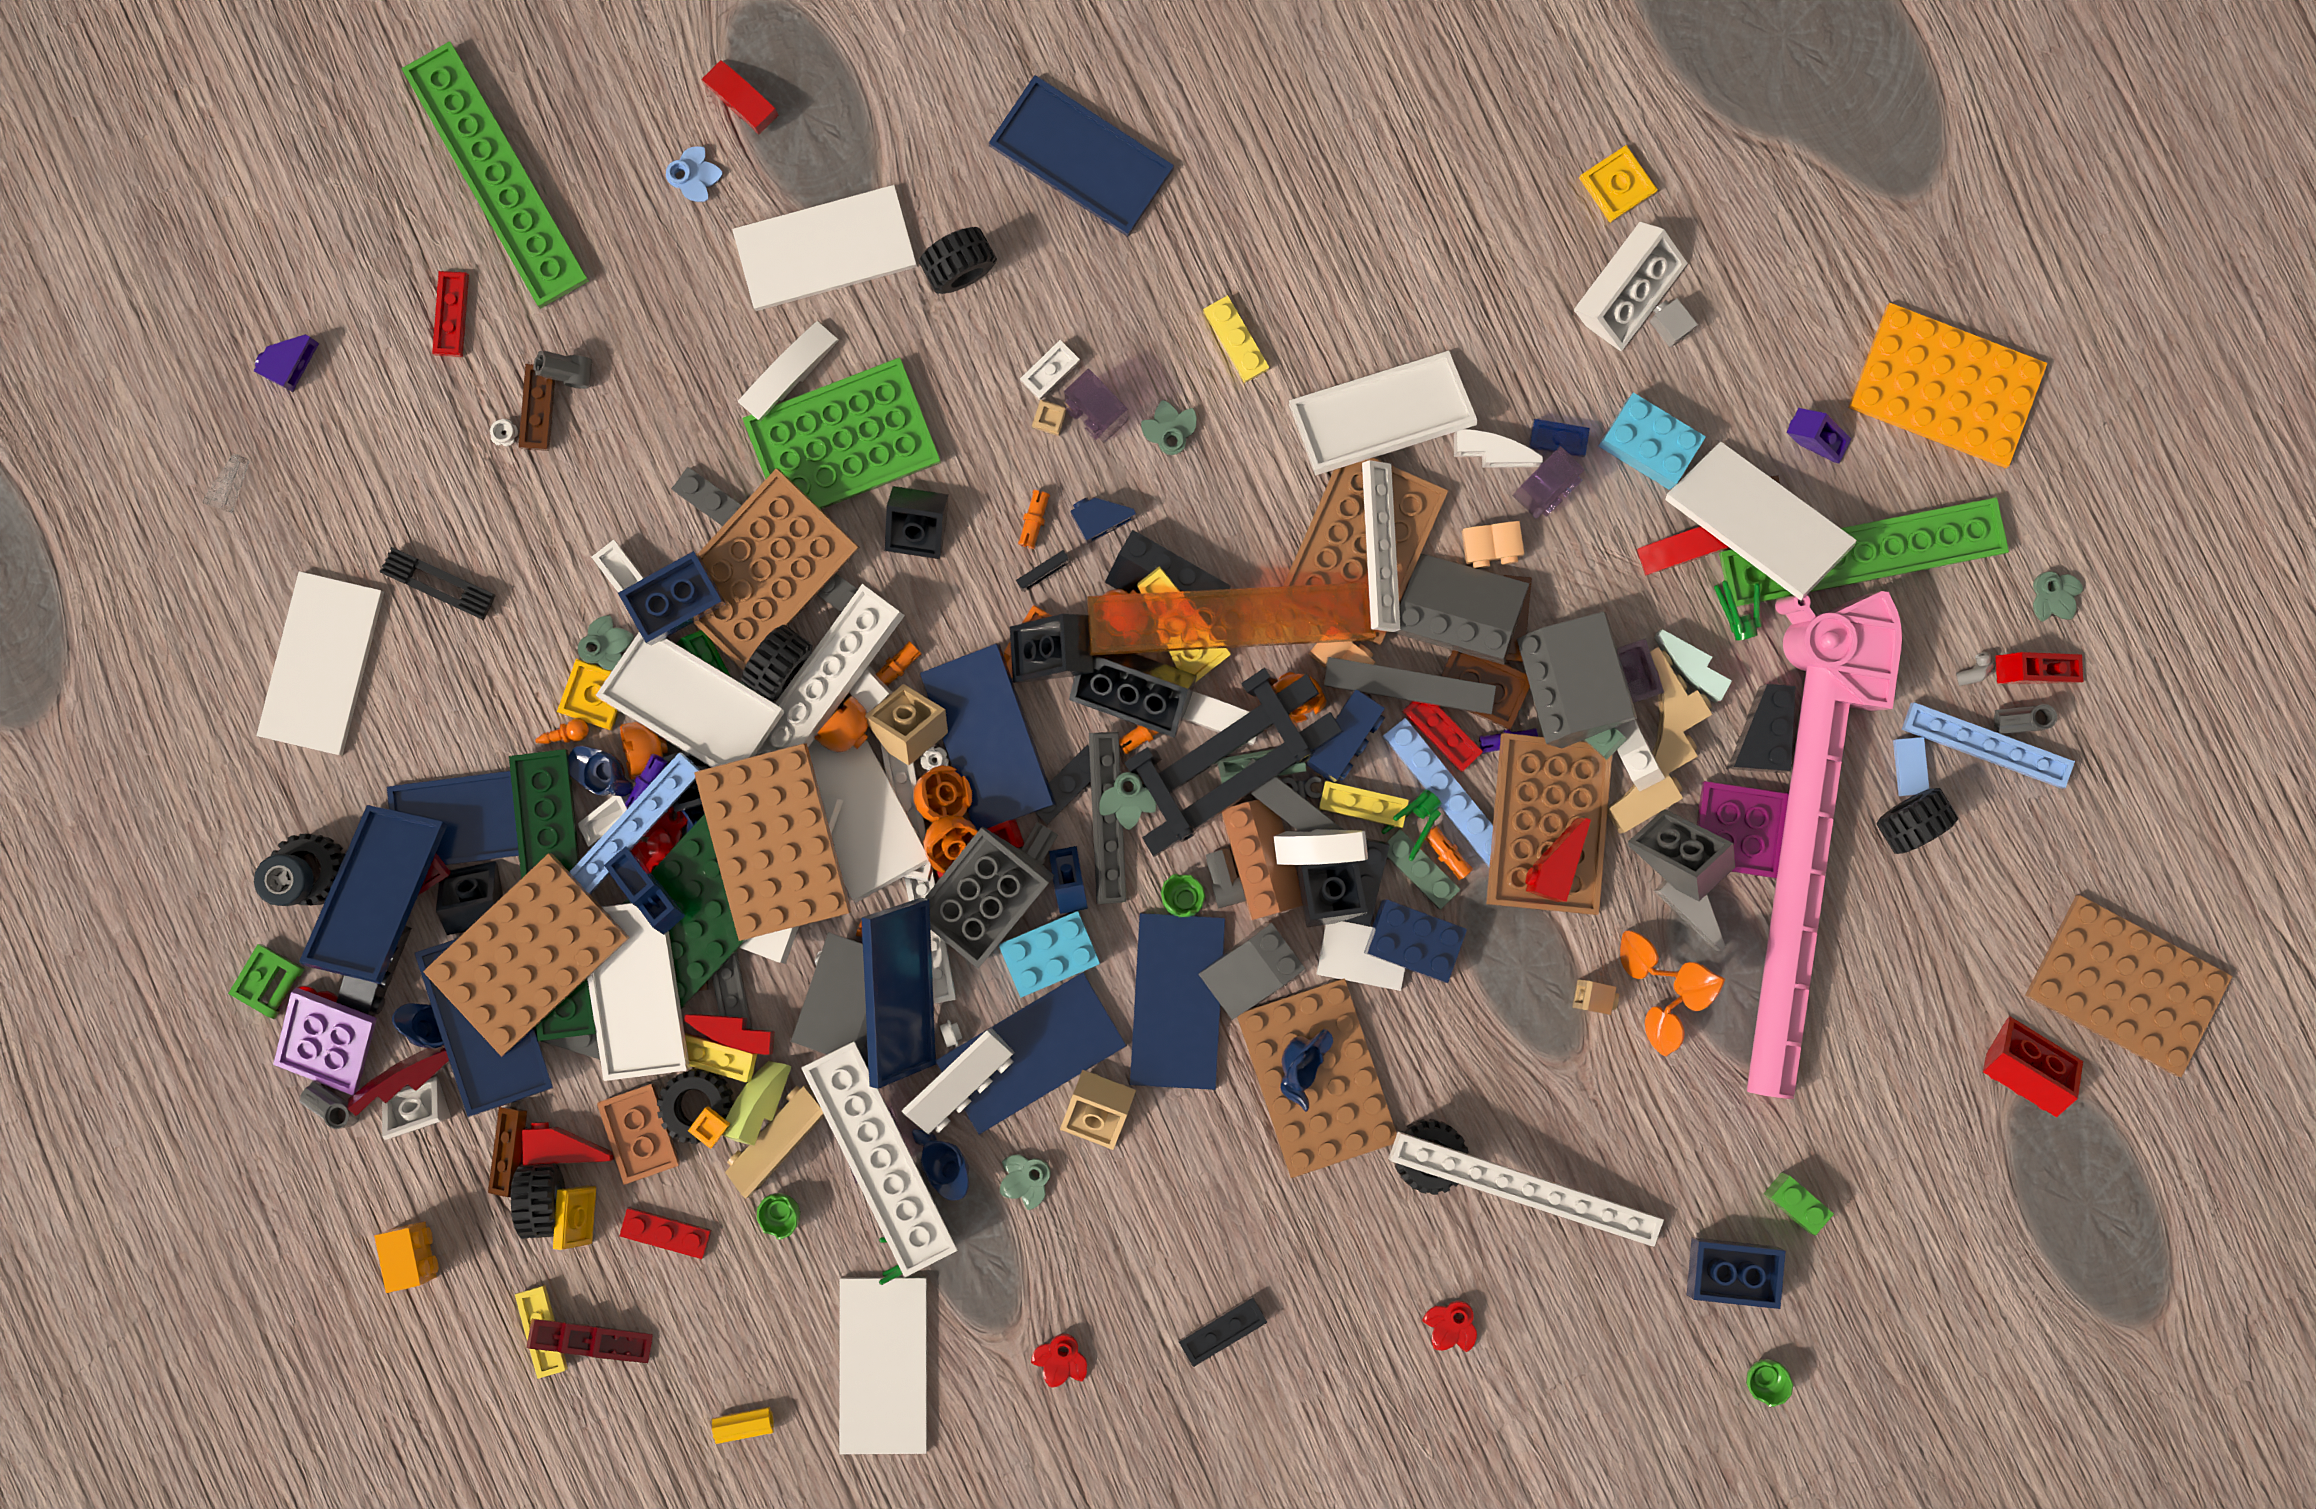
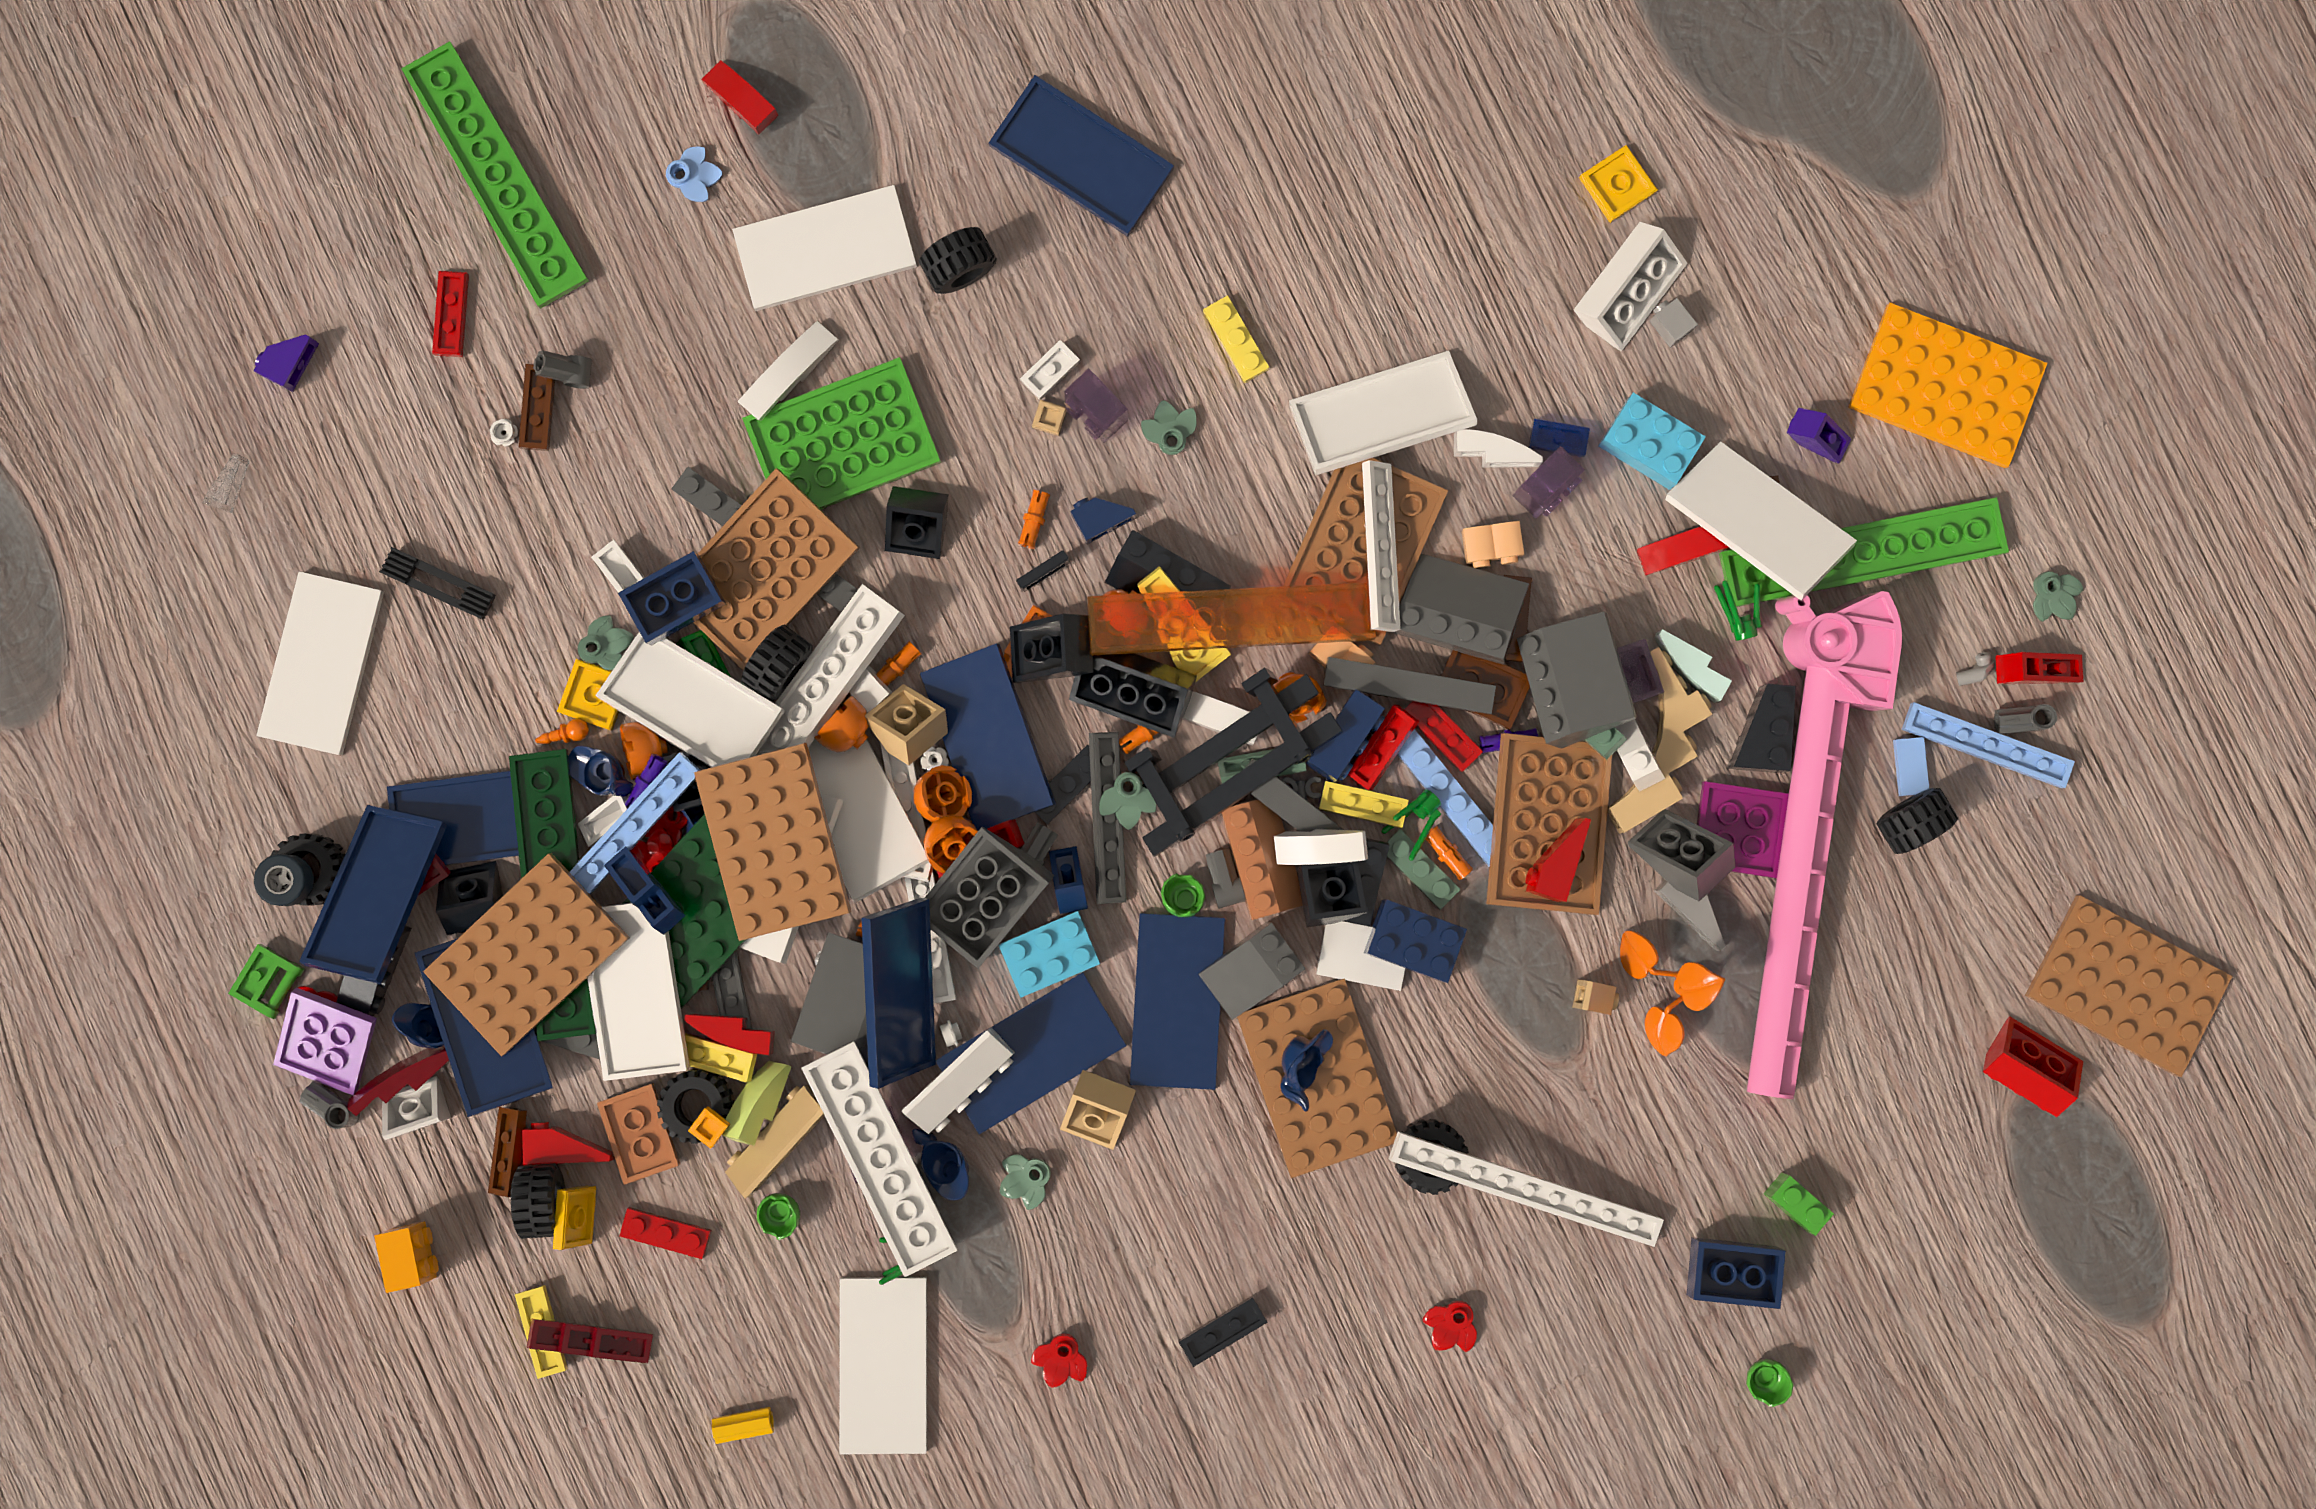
none -> red plate [1348,705,1420,791]

